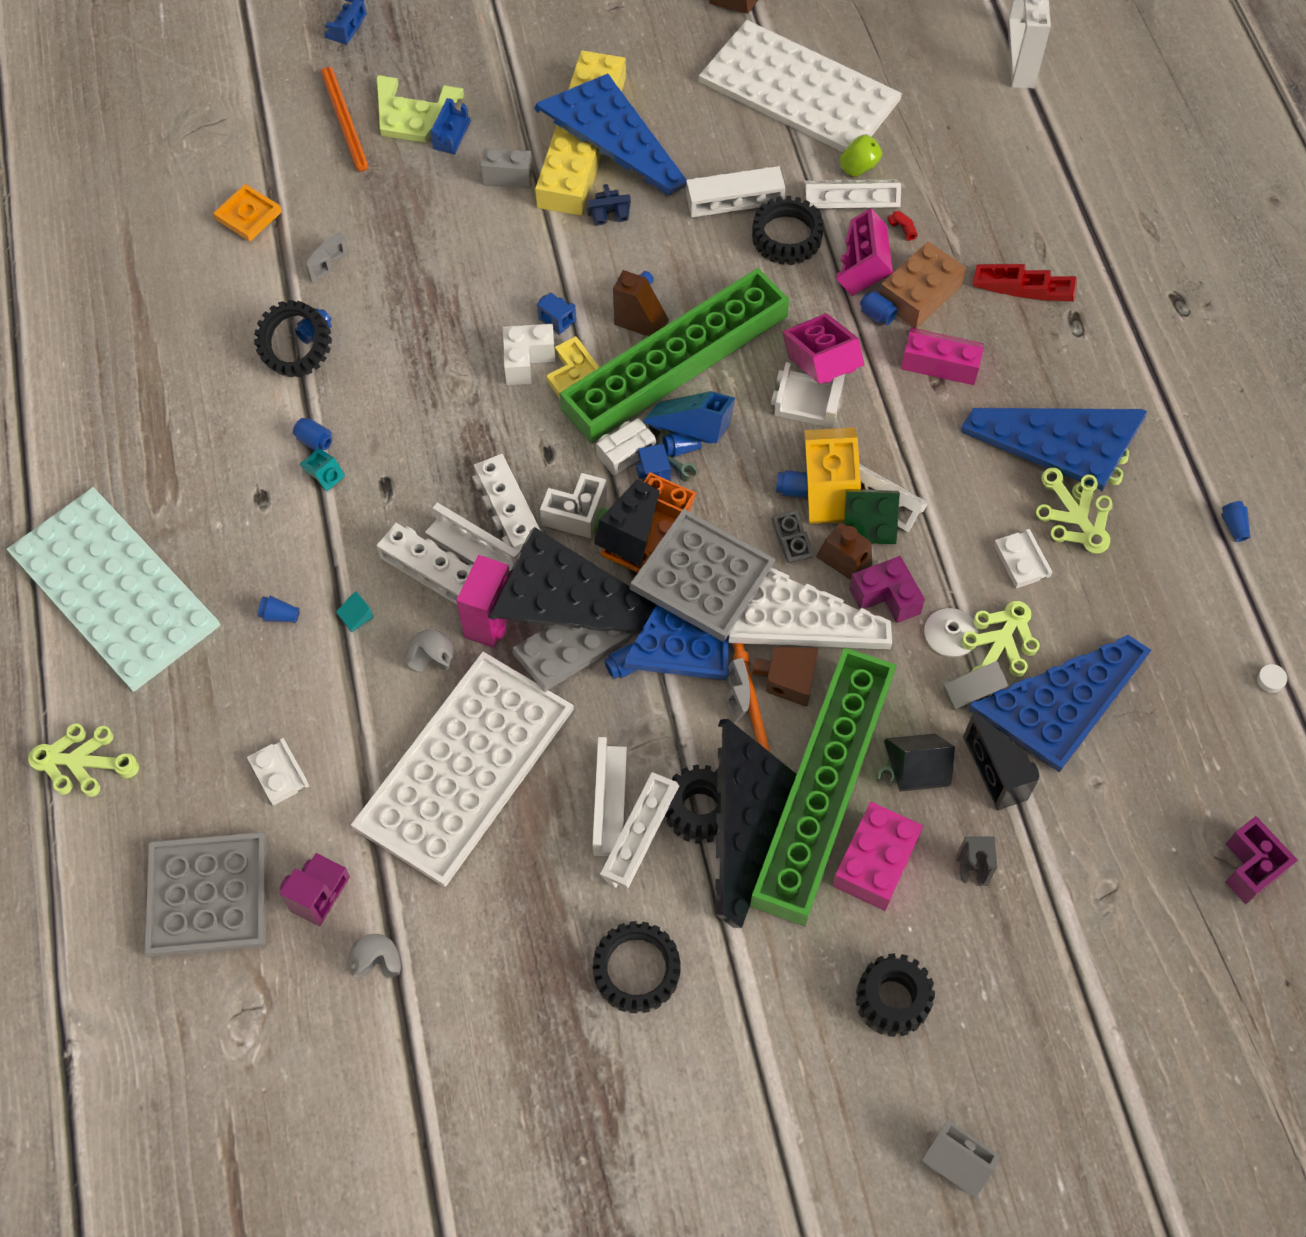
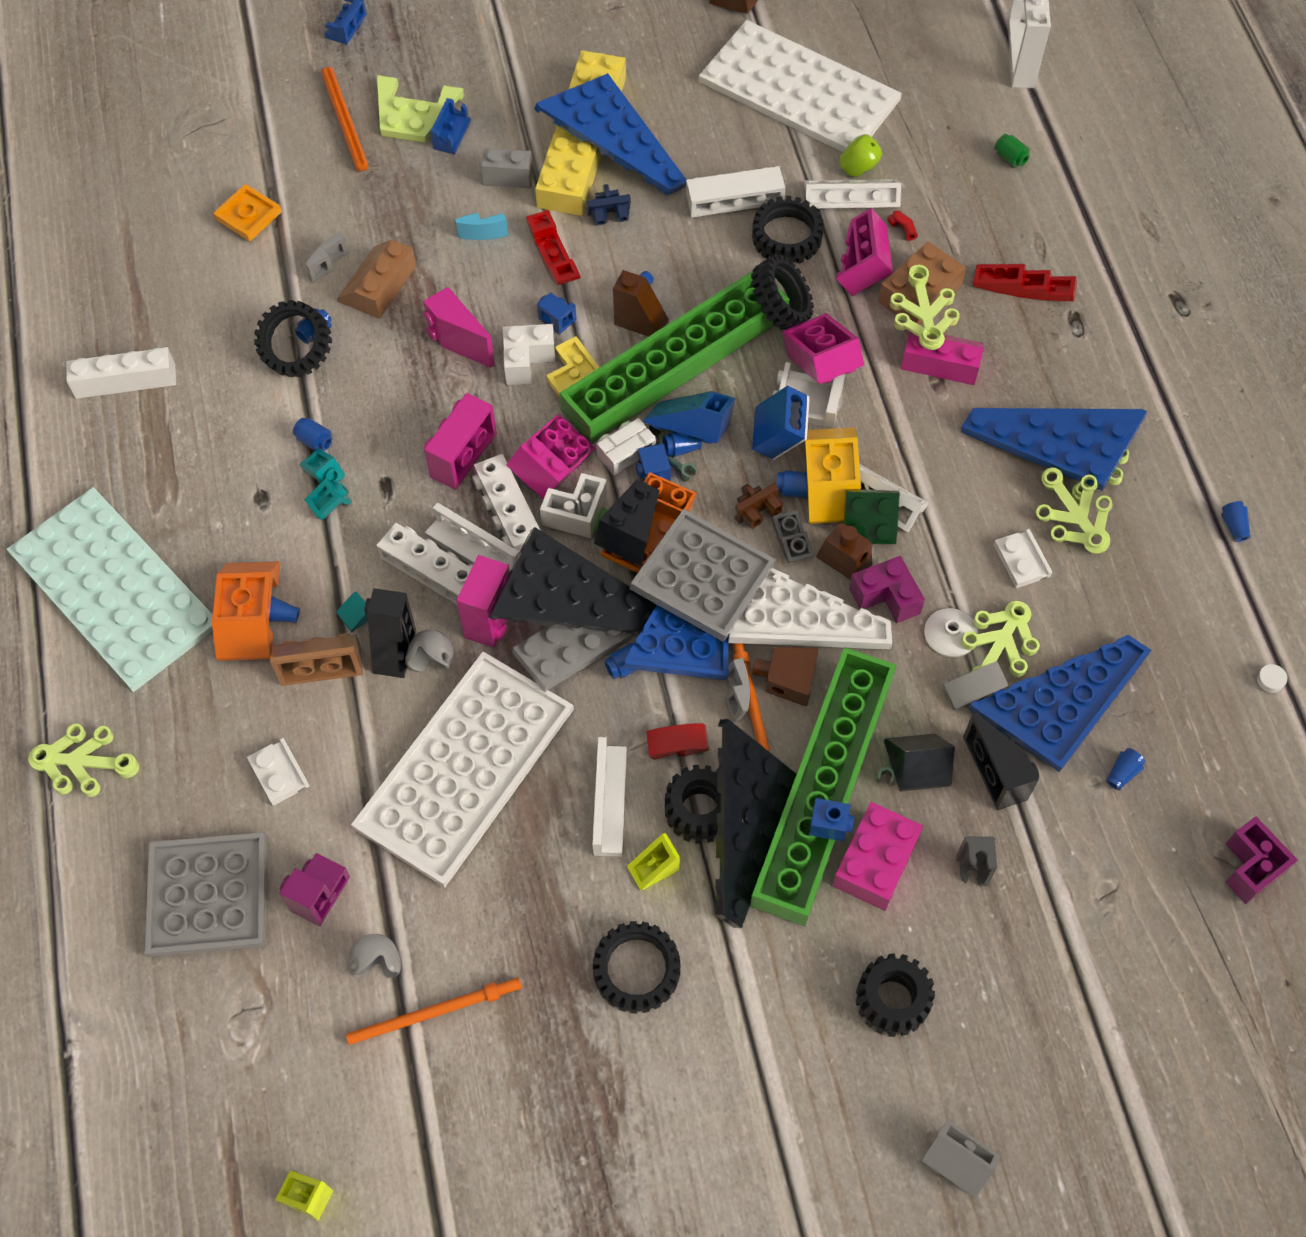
white fence [600,772,679,888] -> none
blue brick [860,291,898,325] -> none
none -> white brick [66,347,176,399]
none -> orange slope [212,561,280,661]
none -> medium nougat slope [270,633,363,686]
none -> neon yellow slope [275,1170,333,1221]
none -> teal bracket [304,479,352,520]
none -> medium nougat slope [337,239,416,319]
none -> orange bar [346,977,522,1045]
none -> black wedge [364,588,416,678]
none -> dark pink slope [423,287,495,368]
none -> dark pink brick [424,392,497,490]
none -> medium azure slope [455,213,508,240]
none -> dark pink slope [506,414,596,500]
none -> red slope [526,210,581,285]
none -> neon yellow slope [627,833,680,890]
none -> red slope [646,723,709,760]
none -> reddish brown hips [735,483,783,529]
none -> black tyre [751,255,814,330]
none -> blue piece [752,385,809,460]
none -> blue brick [809,798,854,842]
none -> yellowish green plant [890,265,960,350]
none -> green brick [994,134,1030,168]
none -> blue cone [1106,748,1146,791]

